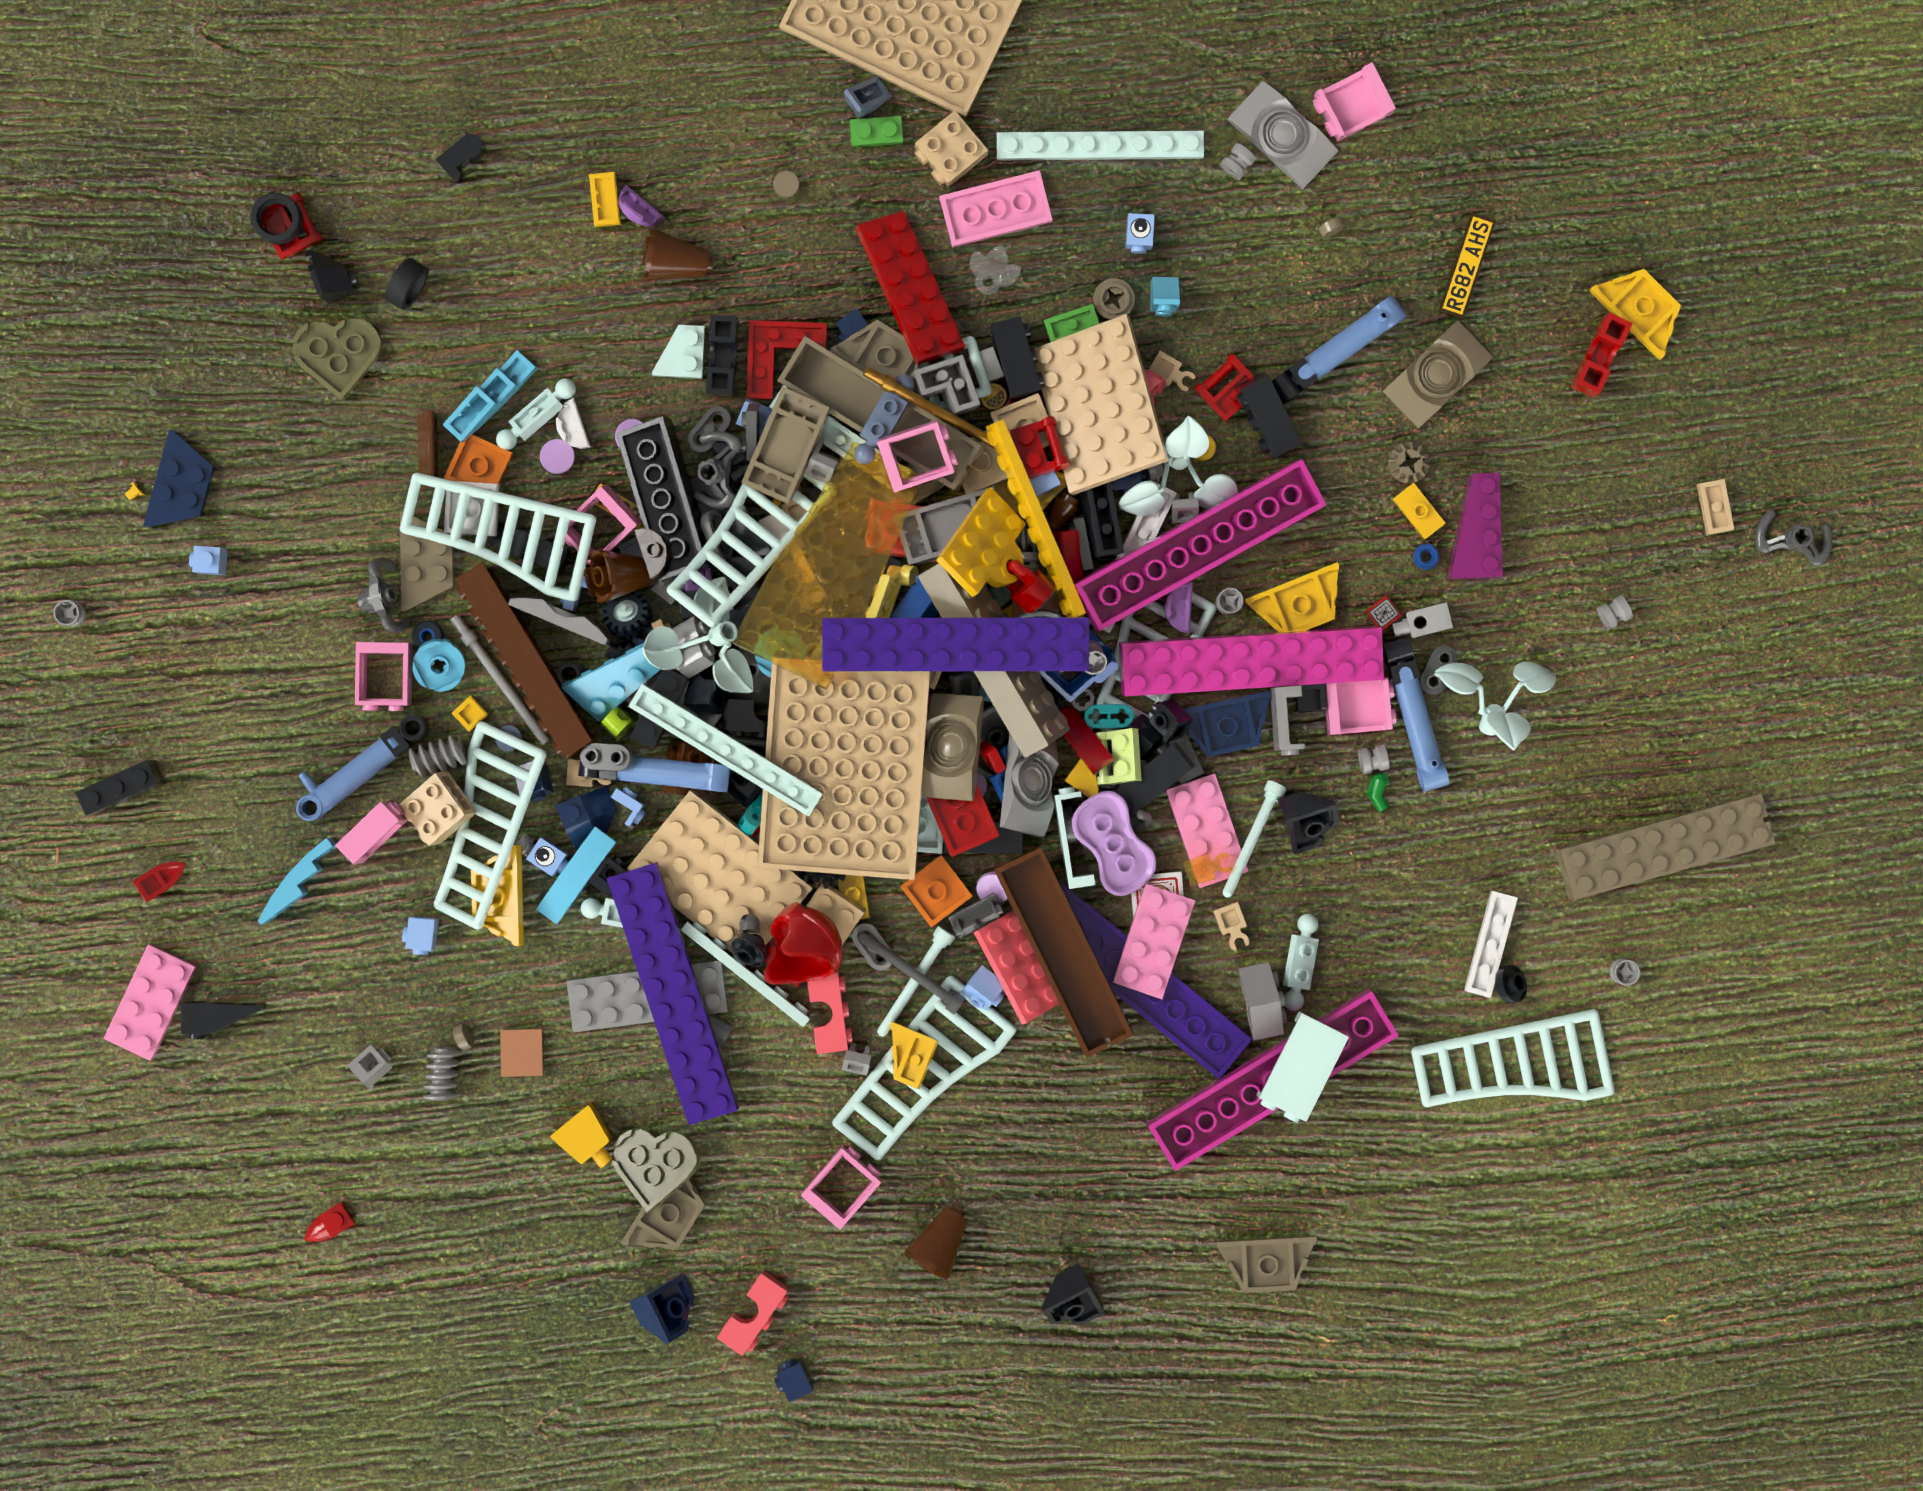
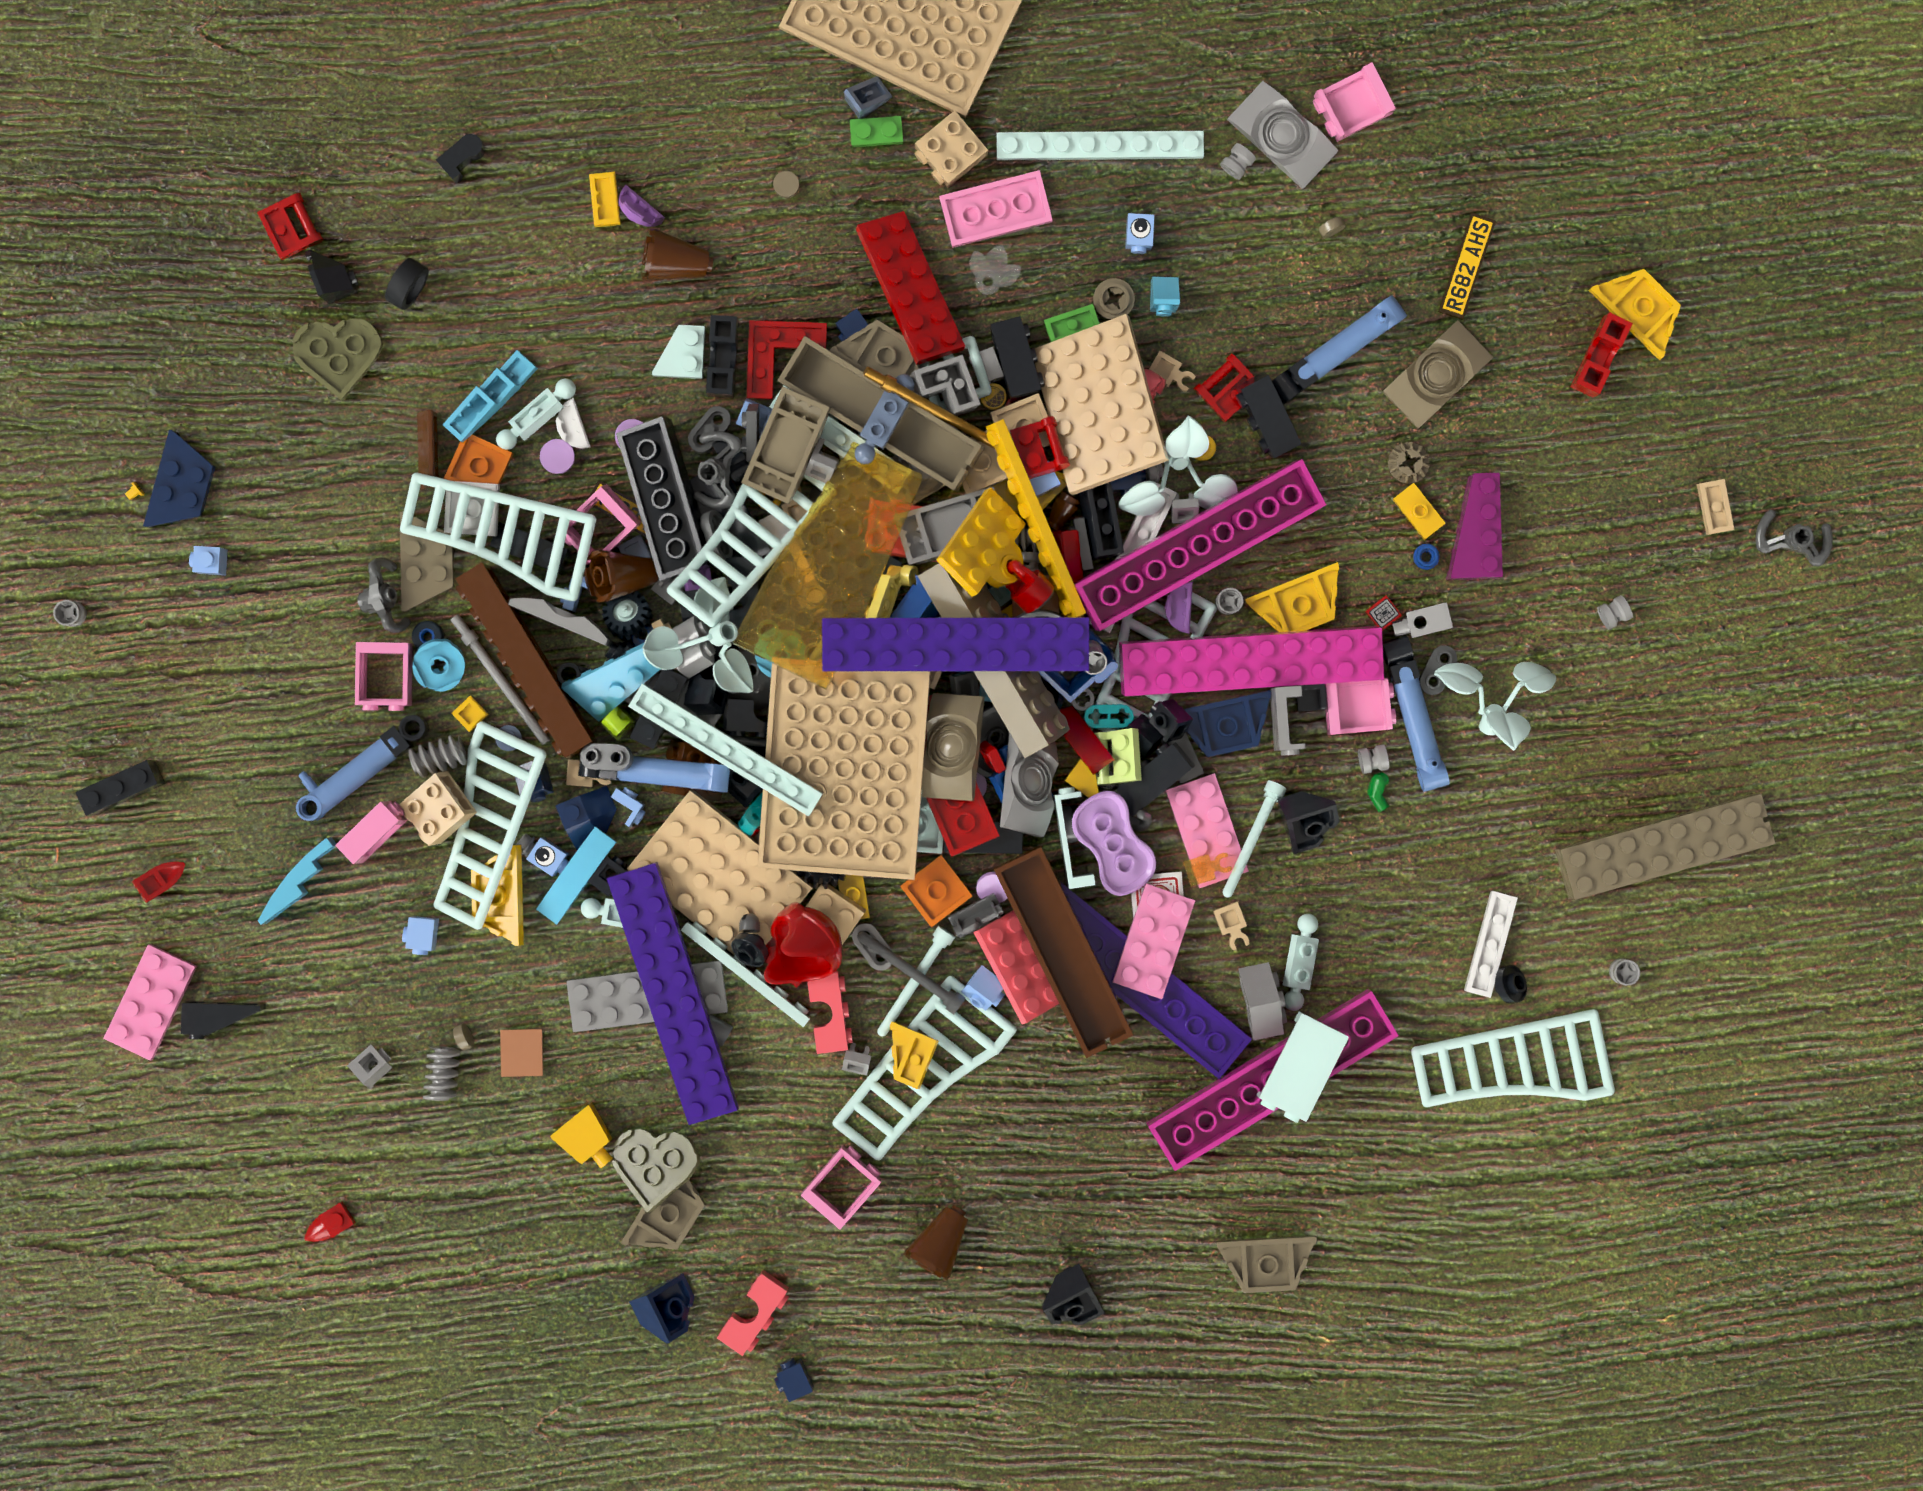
black tyre [250,193,303,245] -> none
plate [634,528,670,579] -> none
bright pink window [877,419,958,492] -> none

